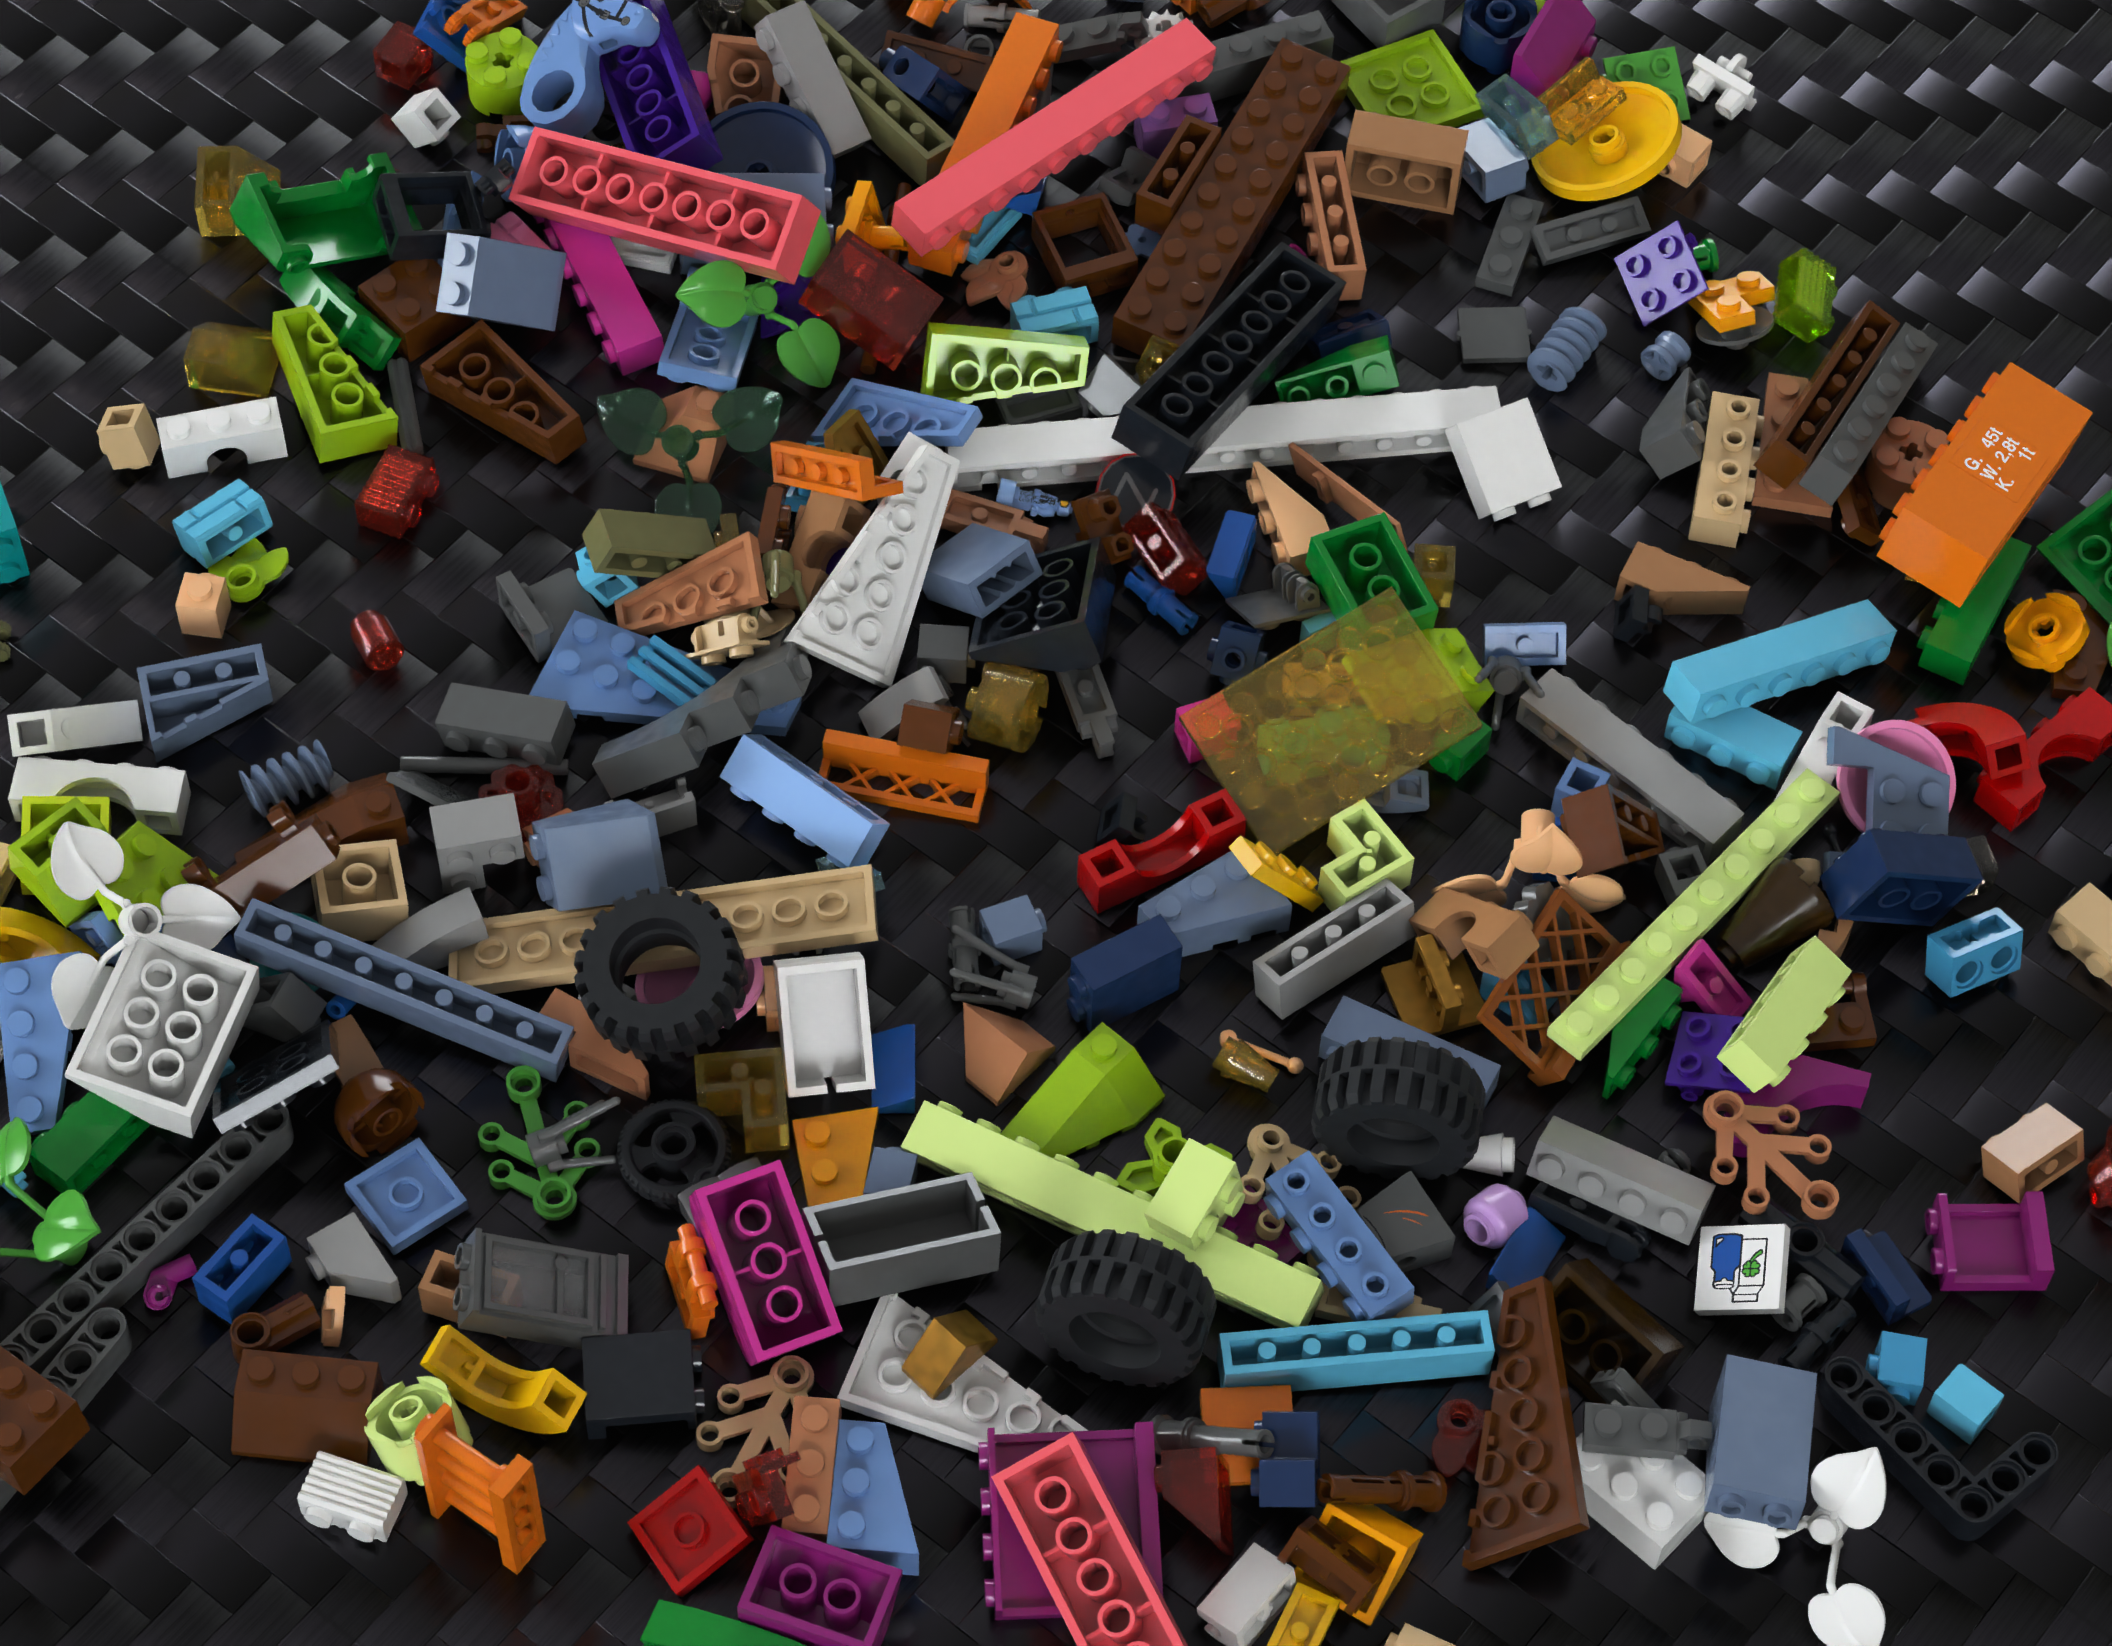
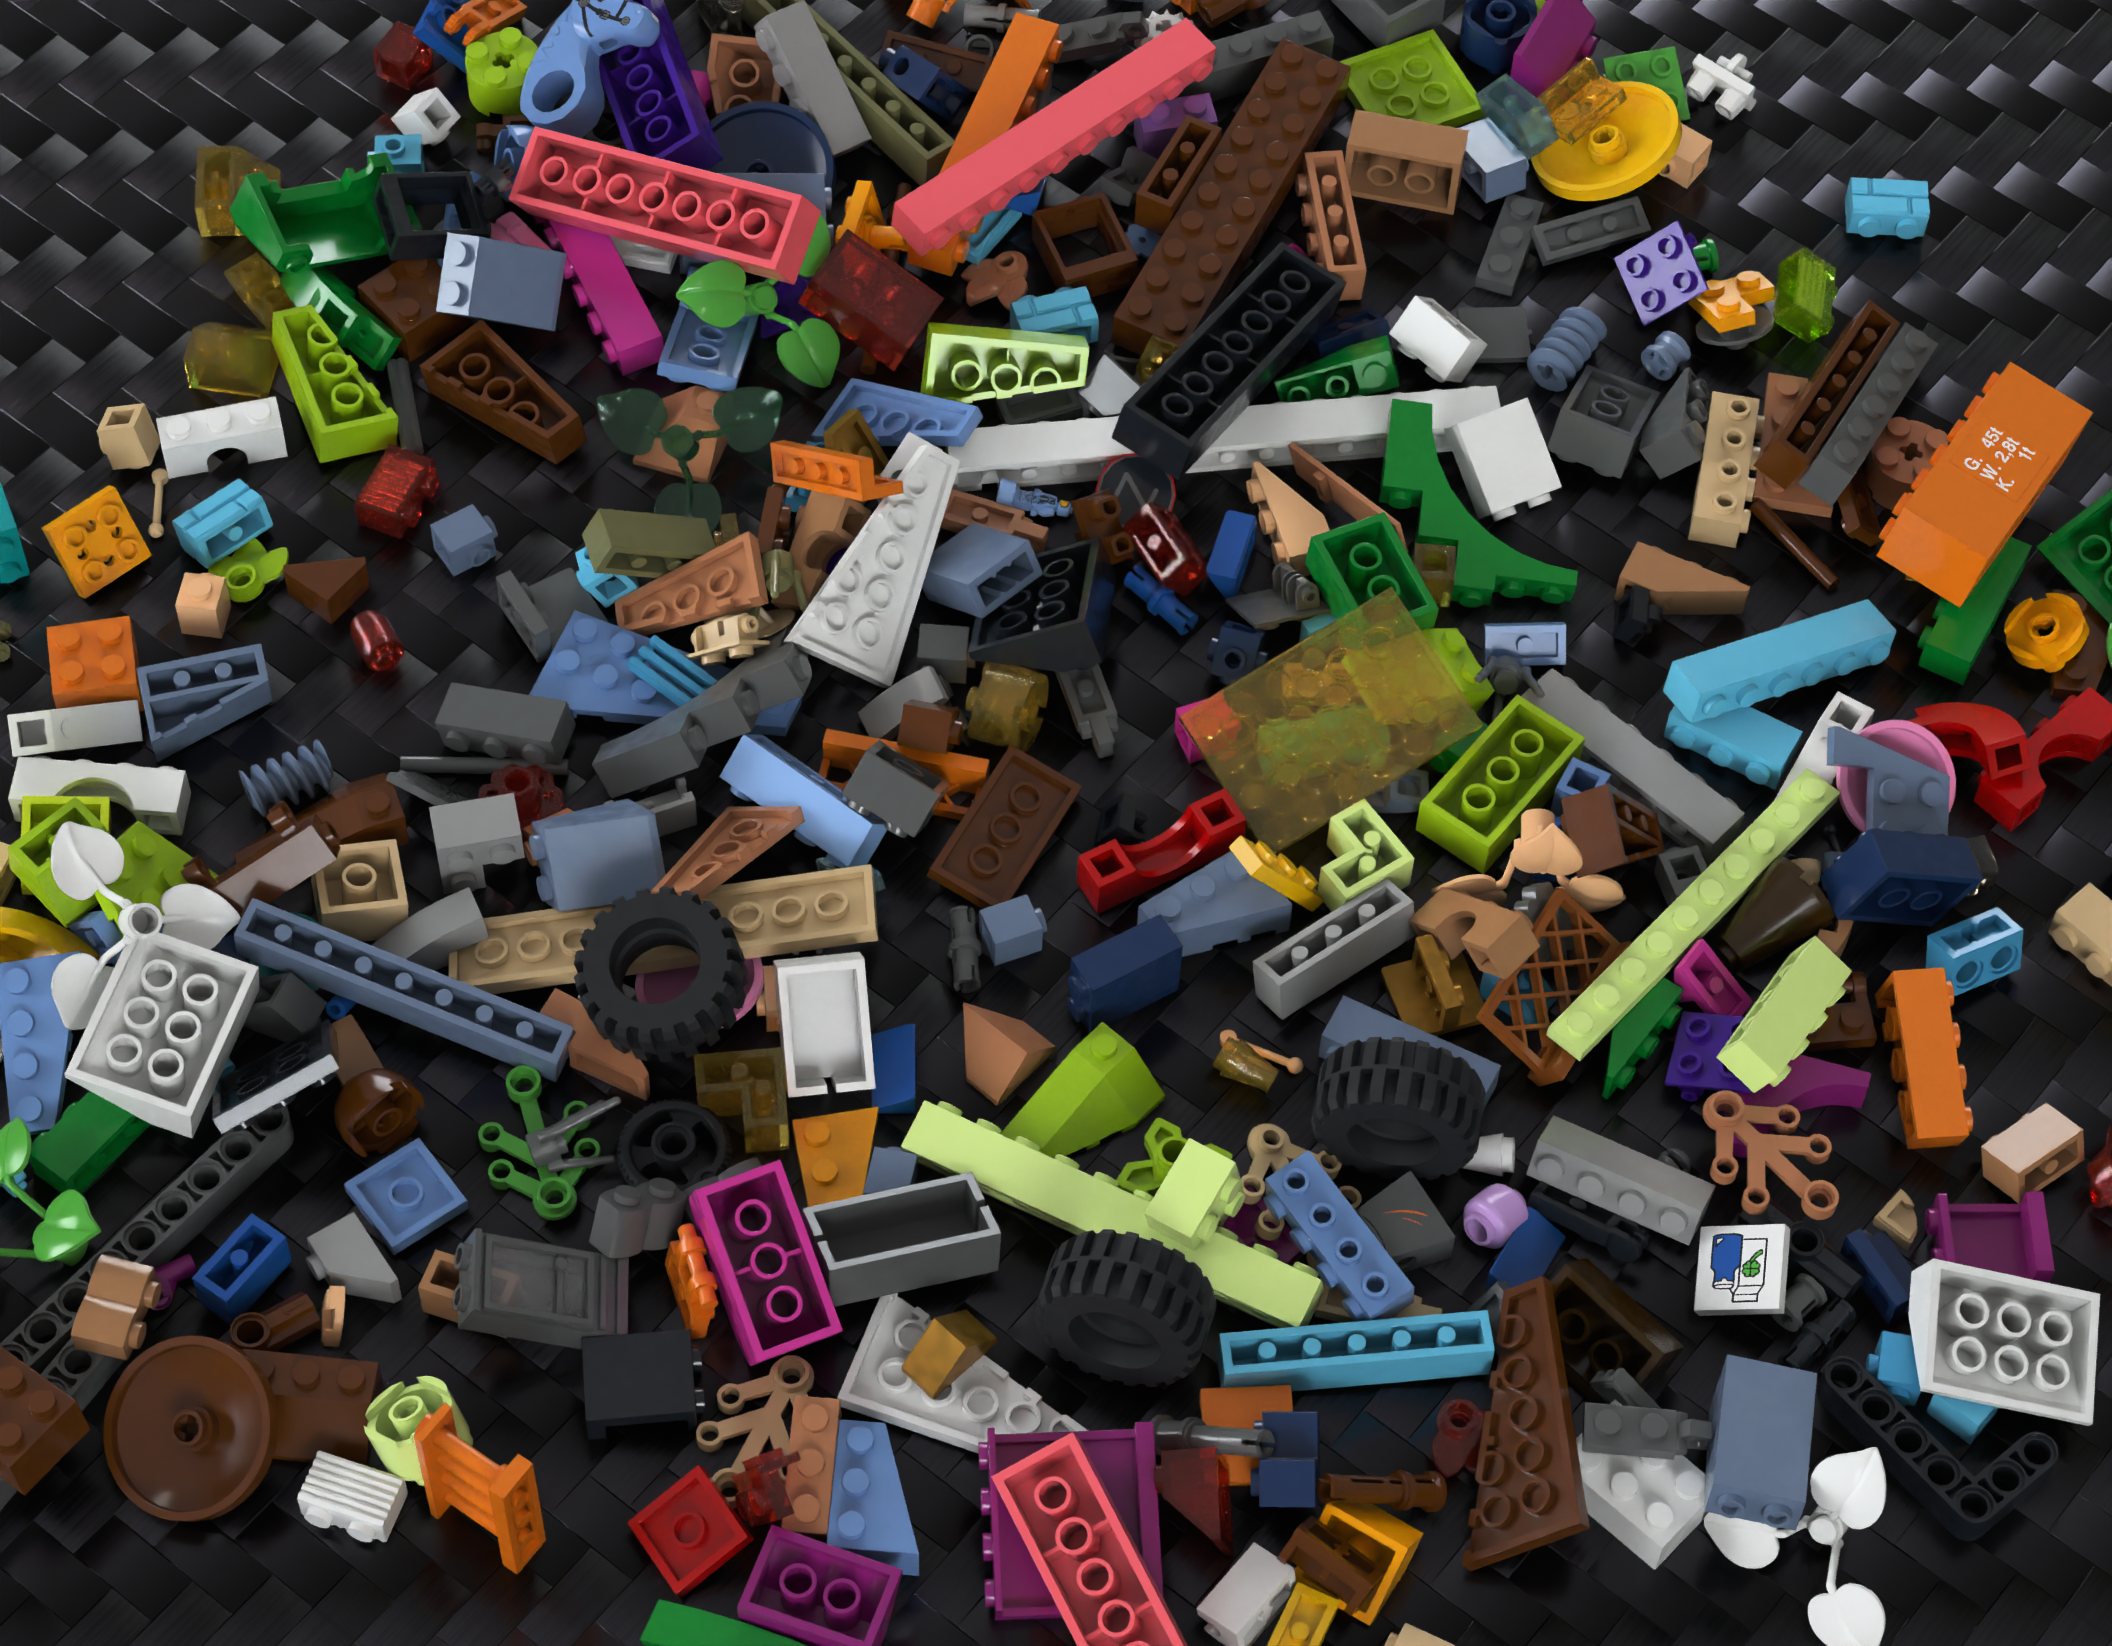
yellow arch [420,1324,588,1434] -> none
dark grey plant [950,925,1038,1011] -> none
none -> light orange plate [41,485,152,599]
none -> orange brick [46,615,144,711]
none -> medium nougat brick [71,1254,162,1361]
none -> reddish brown dish [103,1336,278,1522]
none -> tan hinge [148,468,169,538]
none -> clear yellow slope [224,253,296,333]
none -> reddish brown slope [283,557,370,624]
none -> medium azure brick [367,134,425,173]
none -> sand blue brick [430,504,498,576]
none -> dark grey brick [589,1178,688,1258]
none -> nougat wing [651,806,805,900]
none -> dark grey brick [841,740,951,838]
none -> reddish brown plate [927,744,1082,909]
none -> green arch [1379,399,1578,608]
none -> white brick [1389,295,1488,383]
none -> lime brick [1416,694,1585,874]
none -> dark grey slope [1547,364,1661,479]
none -> reddish brown bar [1749,499,1840,591]
none -> medium azure brick [1845,177,1930,239]
none -> tan tile [1872,1189,1918,1251]
none -> orange wedge [1875,967,1973,1149]
none -> white slope [1908,1258,2100,1426]

